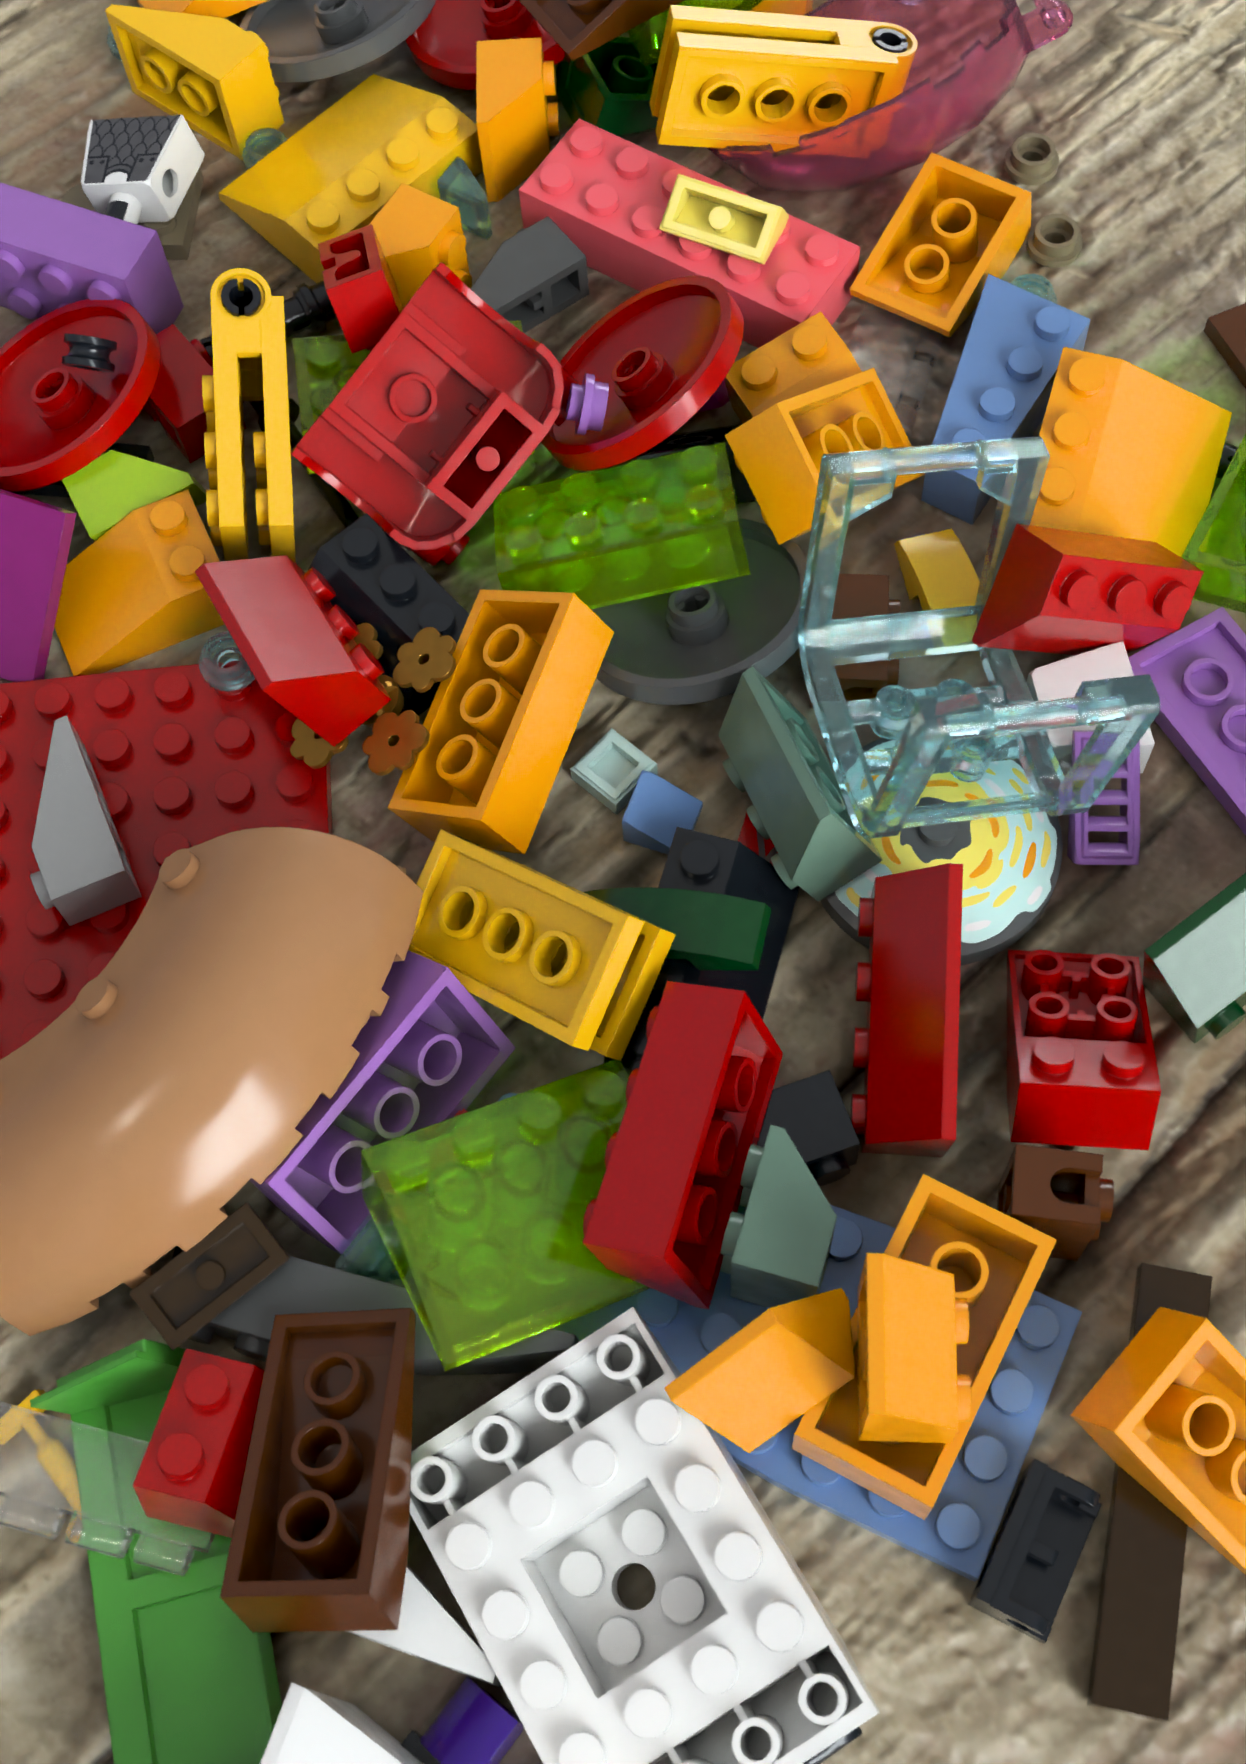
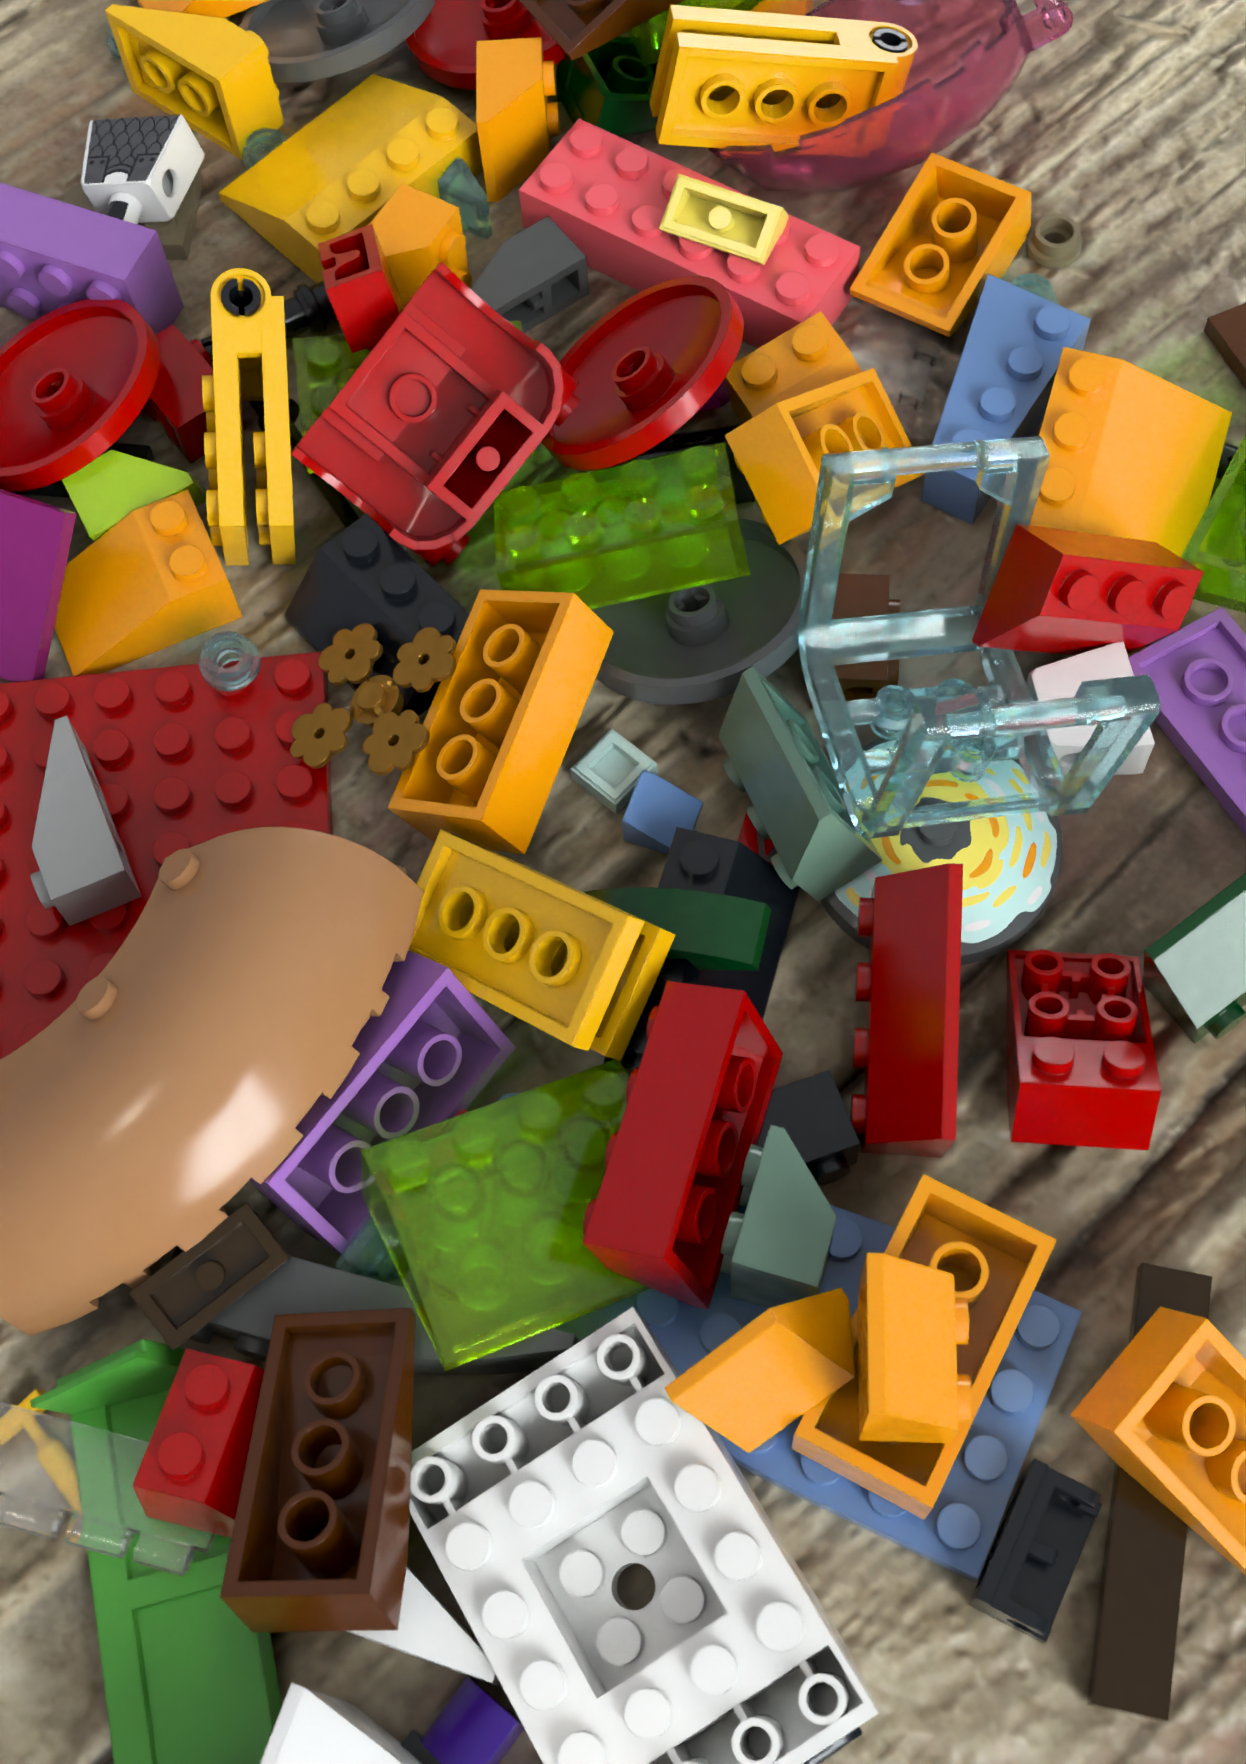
black bush [61,334,117,373] -> none
red slope [195,555,391,747] -> none
medium lavender plate [565,373,609,435] -> none
yellow slope [894,529,987,652] -> none
reddish brown brick [997,1144,1114,1261] -> none
dark tan plate [1004,133,1059,185] -> none
medium lavender slope [1067,730,1140,865] -> none

